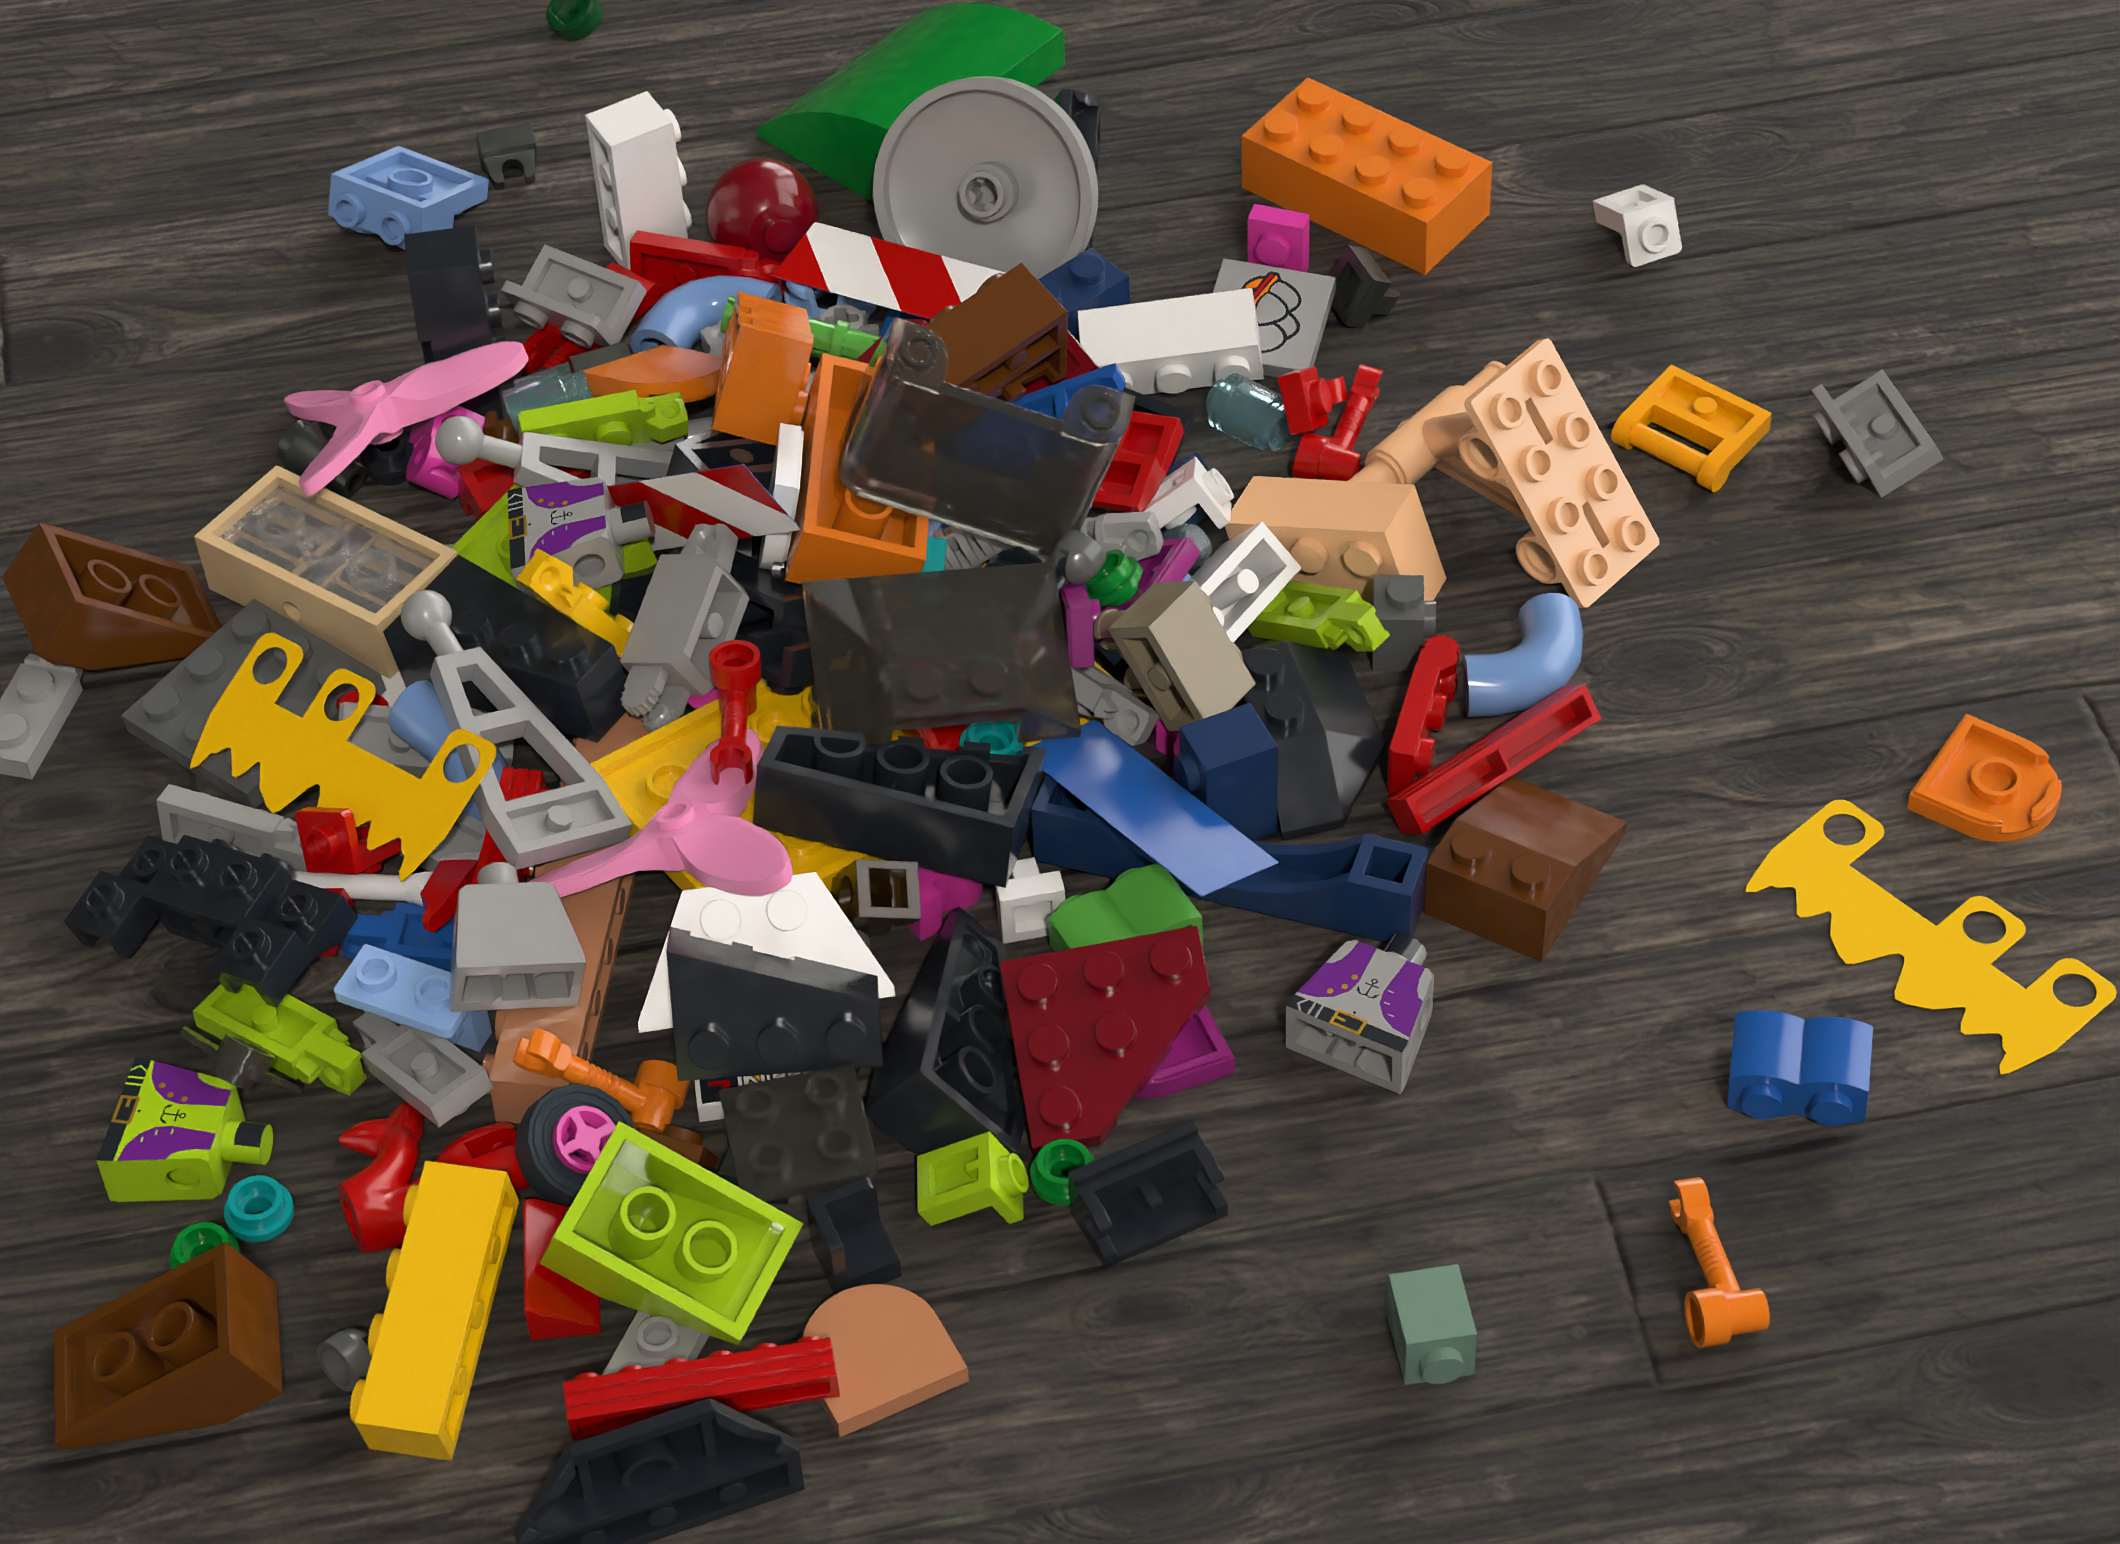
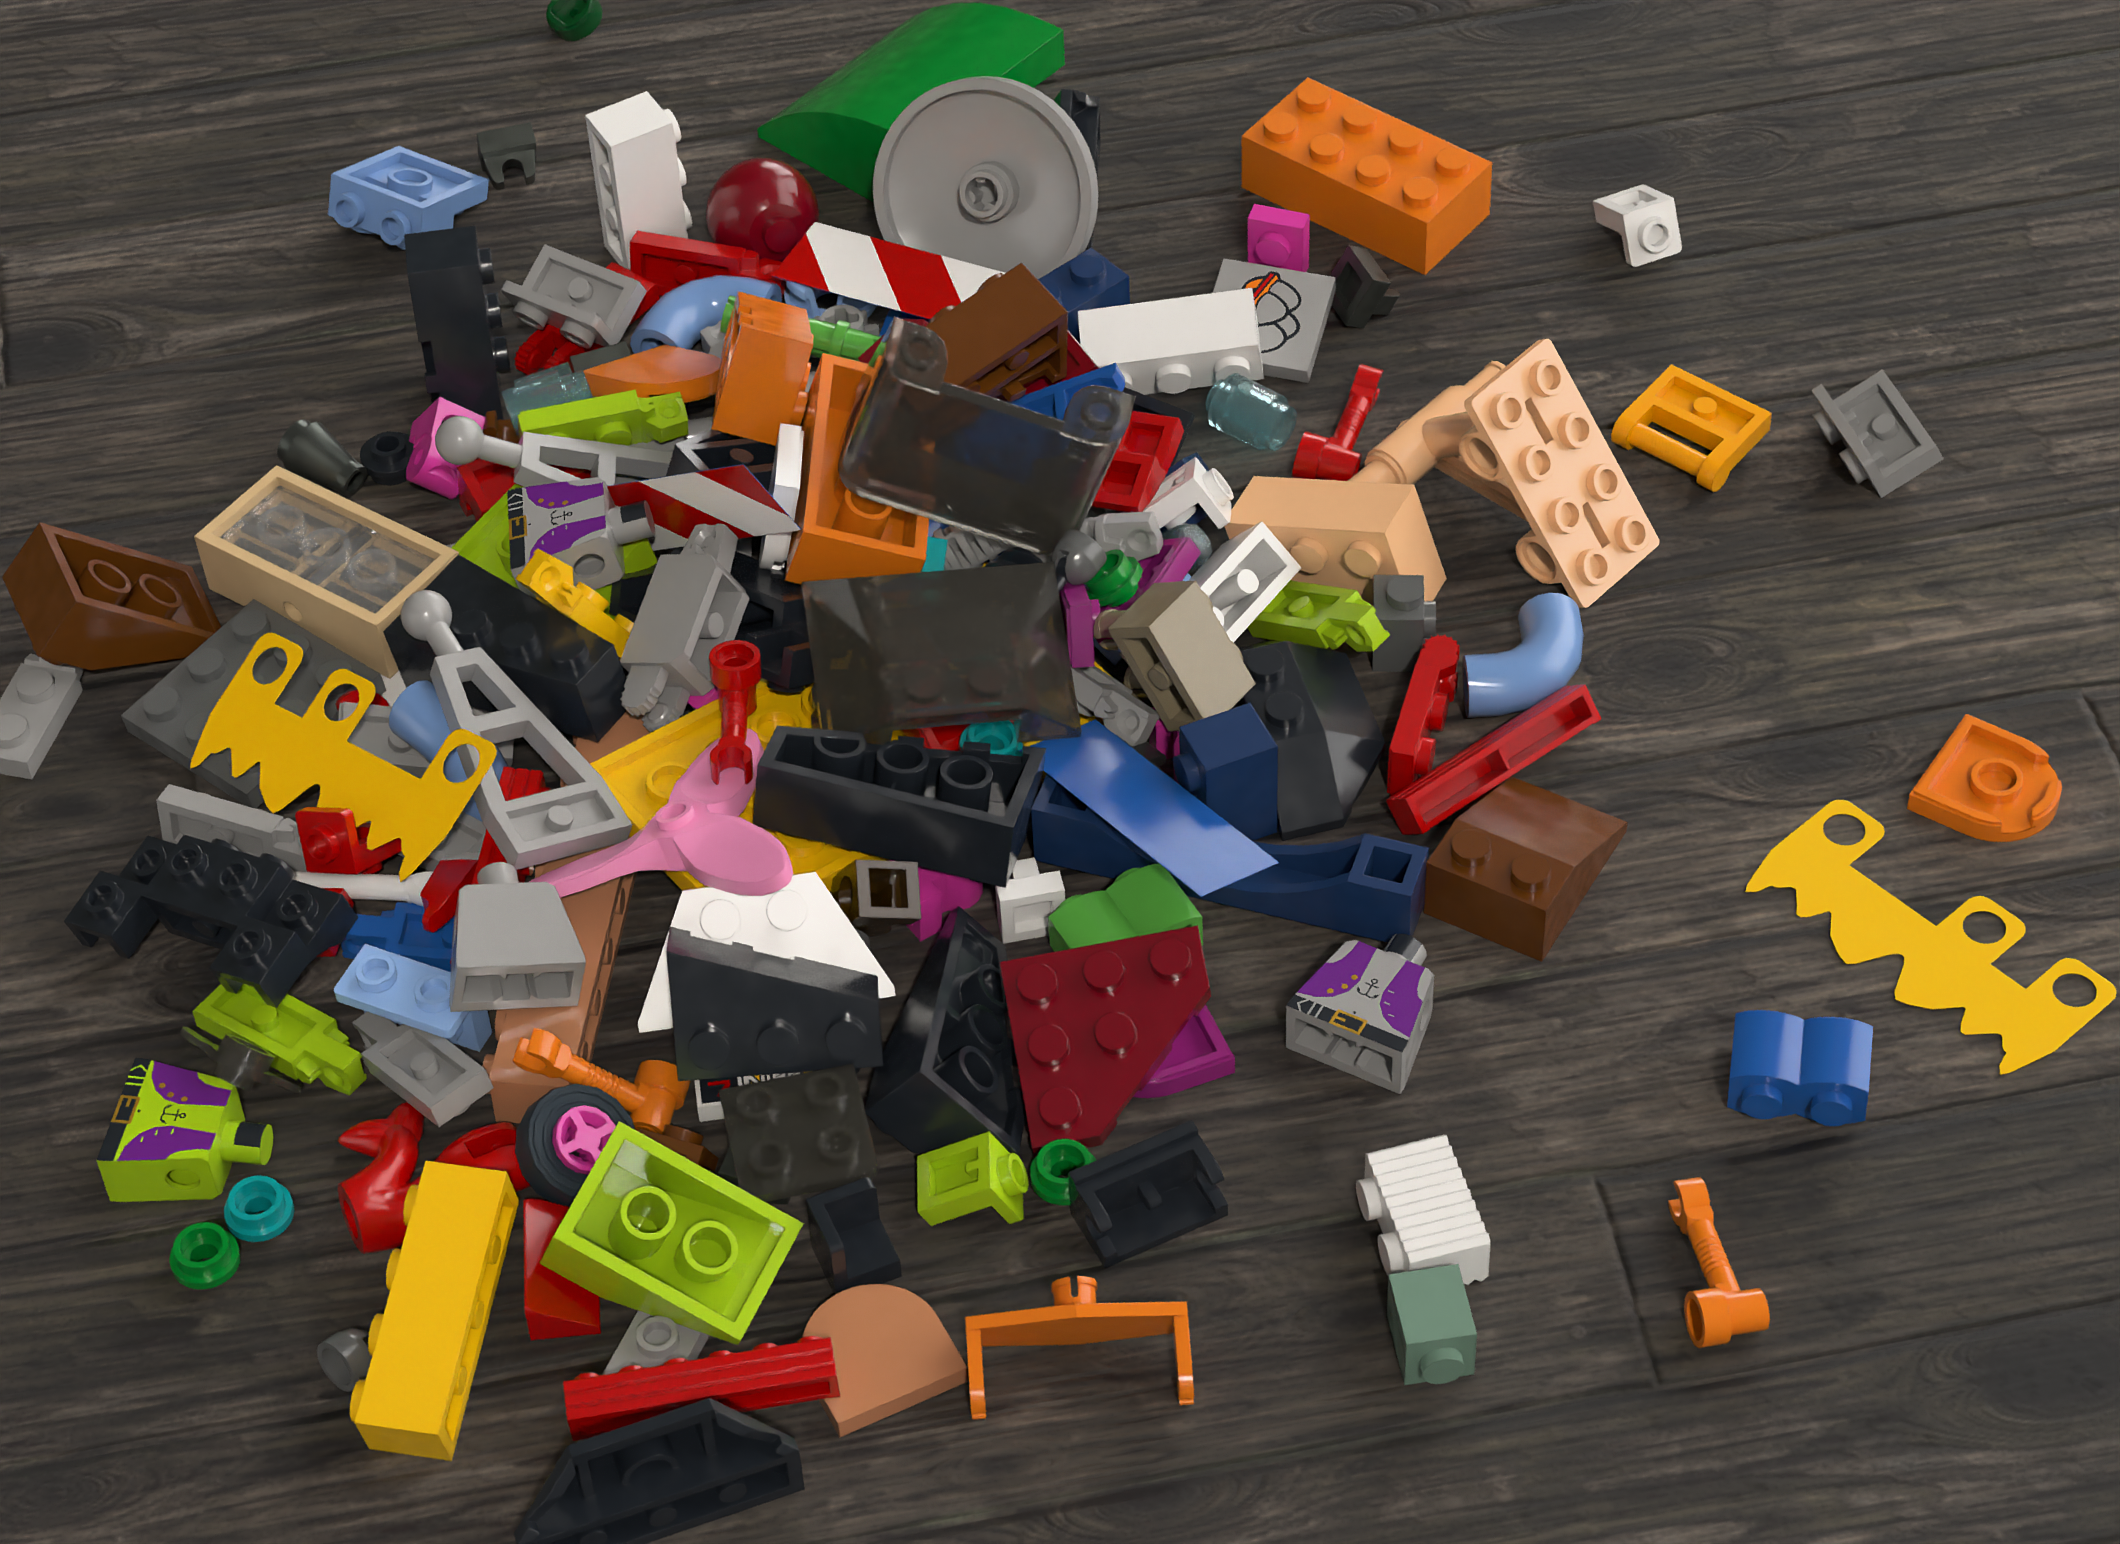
reddish brown slope [54,1242,283,1450] -> none
bright pink piece [284,341,529,497] -> none
red plate [1277,366,1349,435] -> none
none -> orange piece [965,1276,1194,1420]
none -> white brick [1356,1134,1491,1285]

